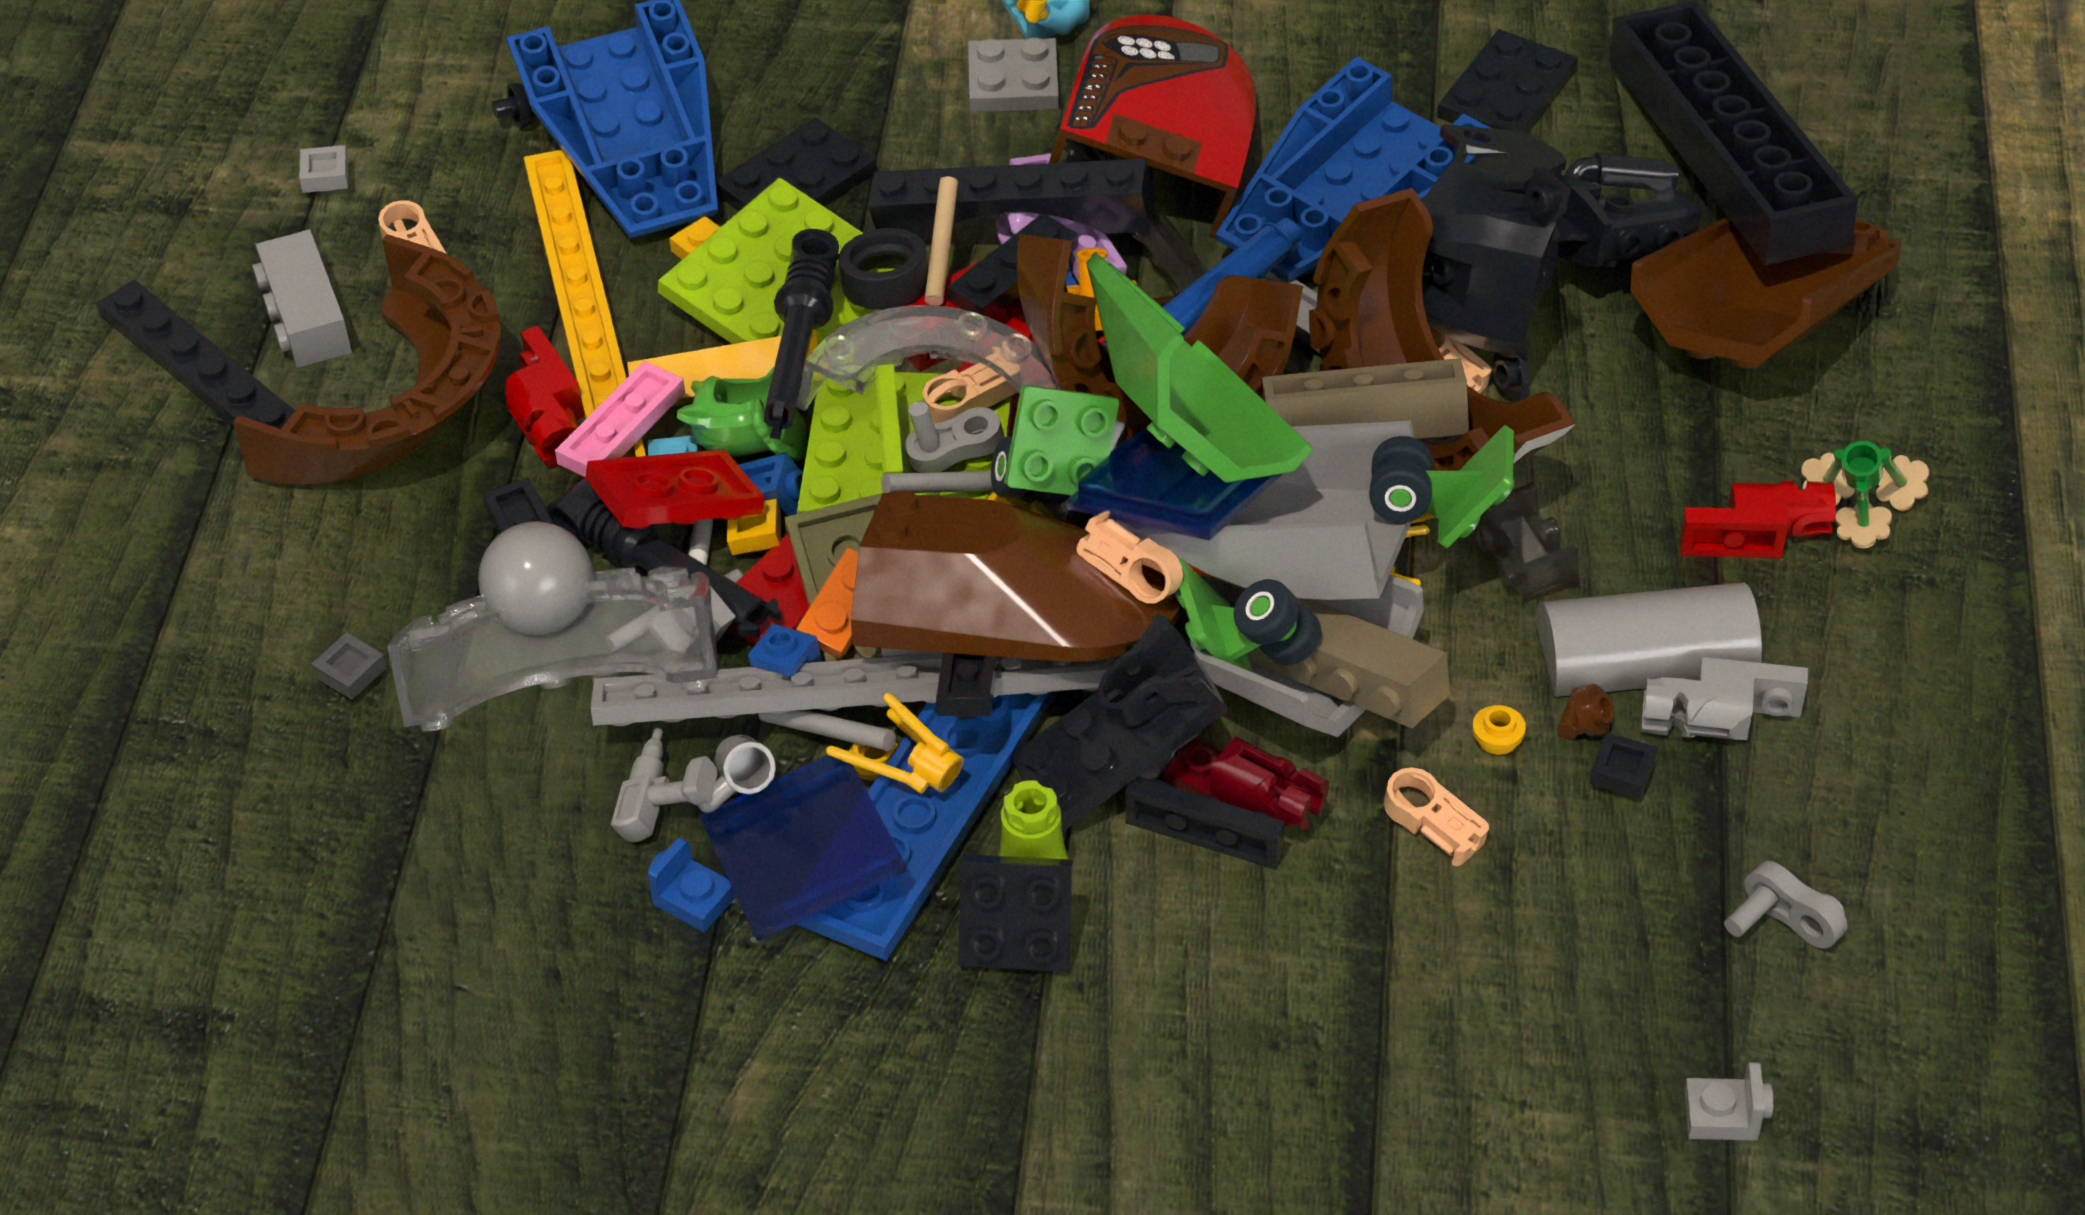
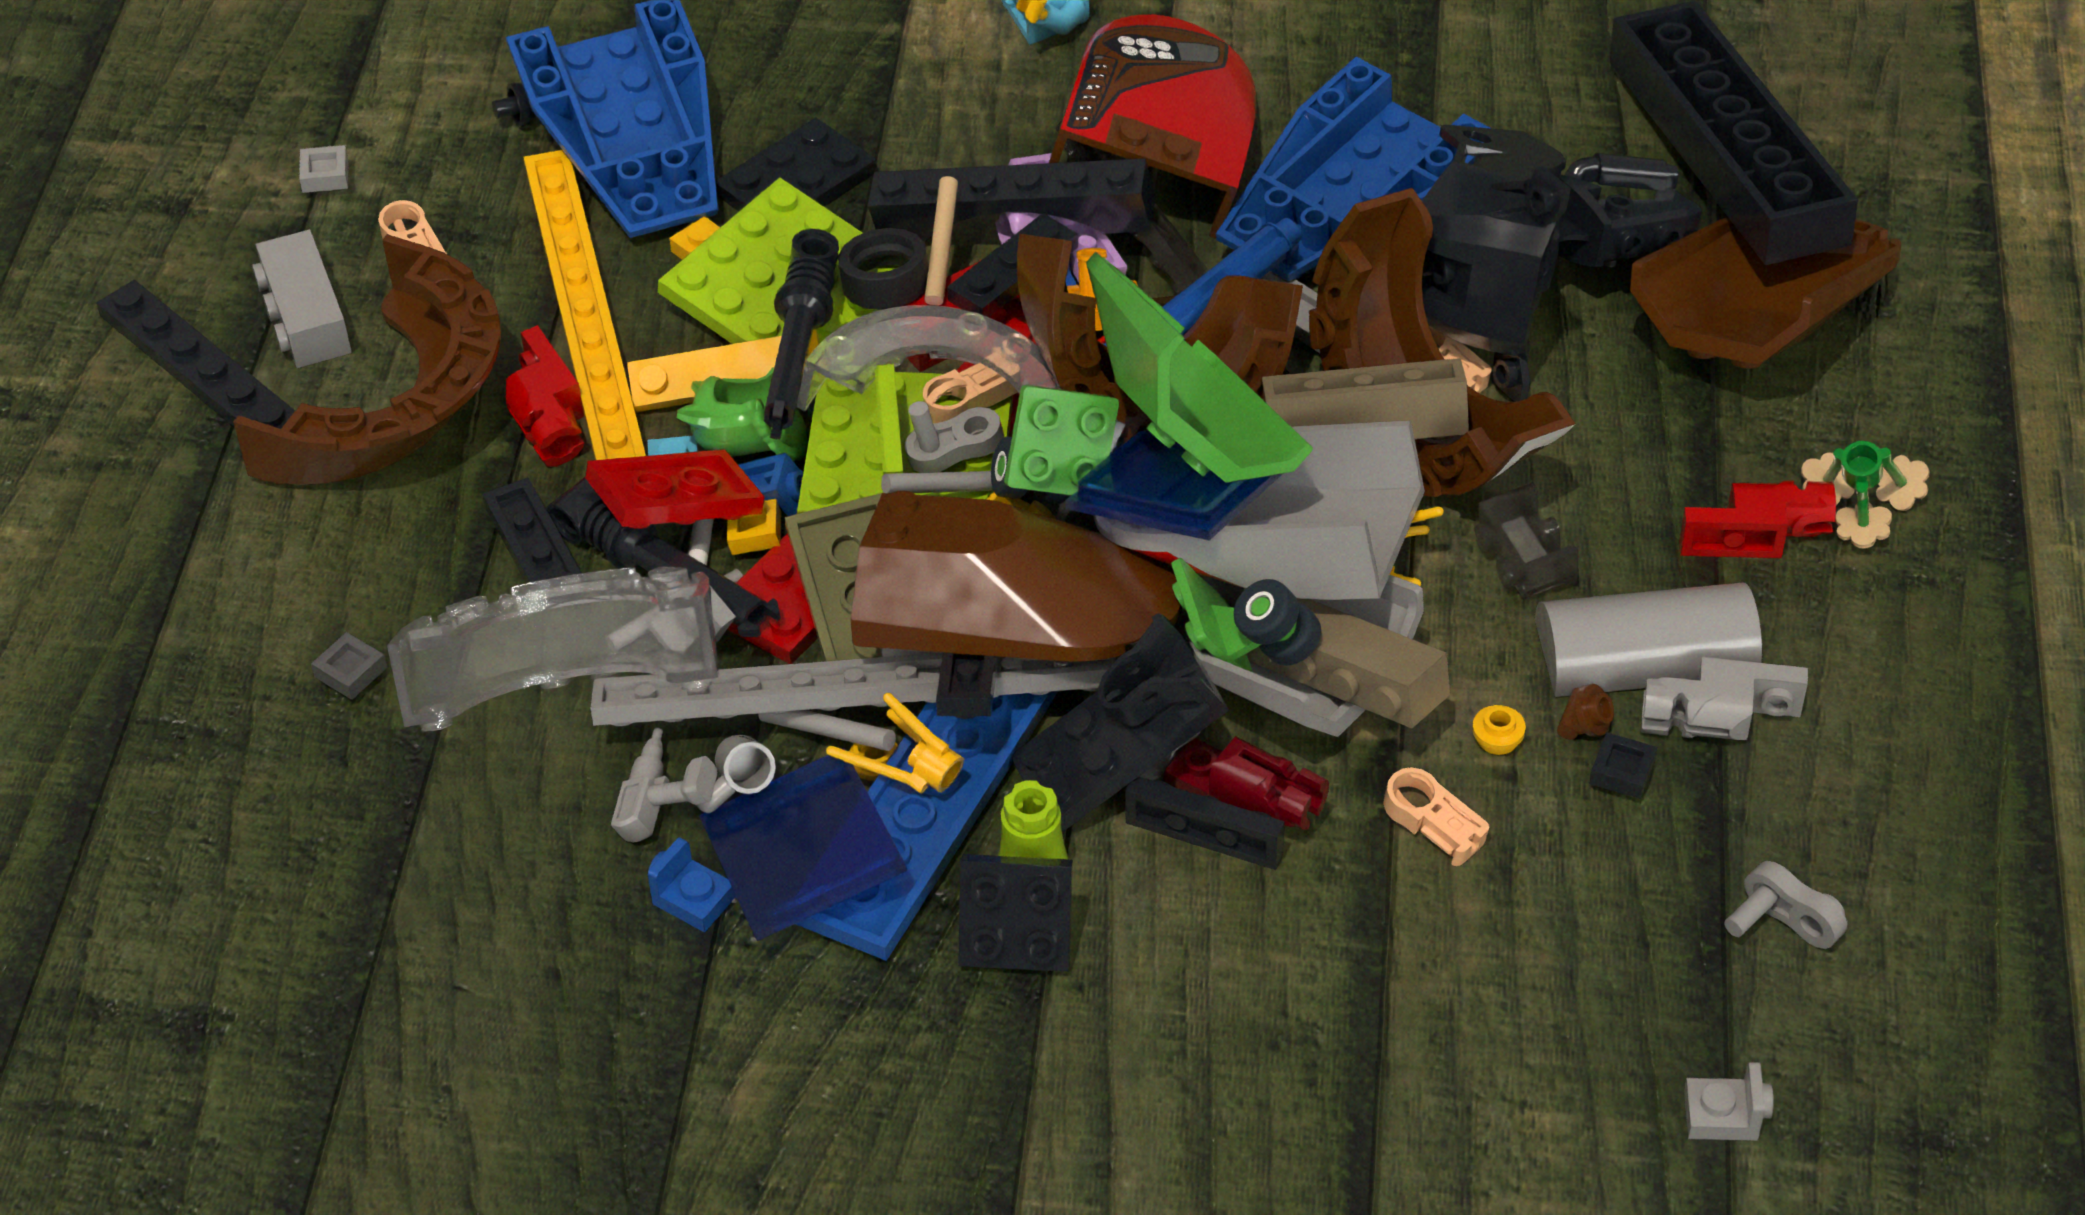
light grey piece [478,521,594,636] -> none
bright pink plate [555,361,685,477] -> none
blue bracket [748,624,822,676] -> none
orange plate [796,547,858,660] -> none
light grey plate [968,38,1059,112] -> none
light nougat piece [1077,511,1183,603] -> none
plate [1369,425,1515,549] -> none
black plate [1437,29,1578,134] -> none

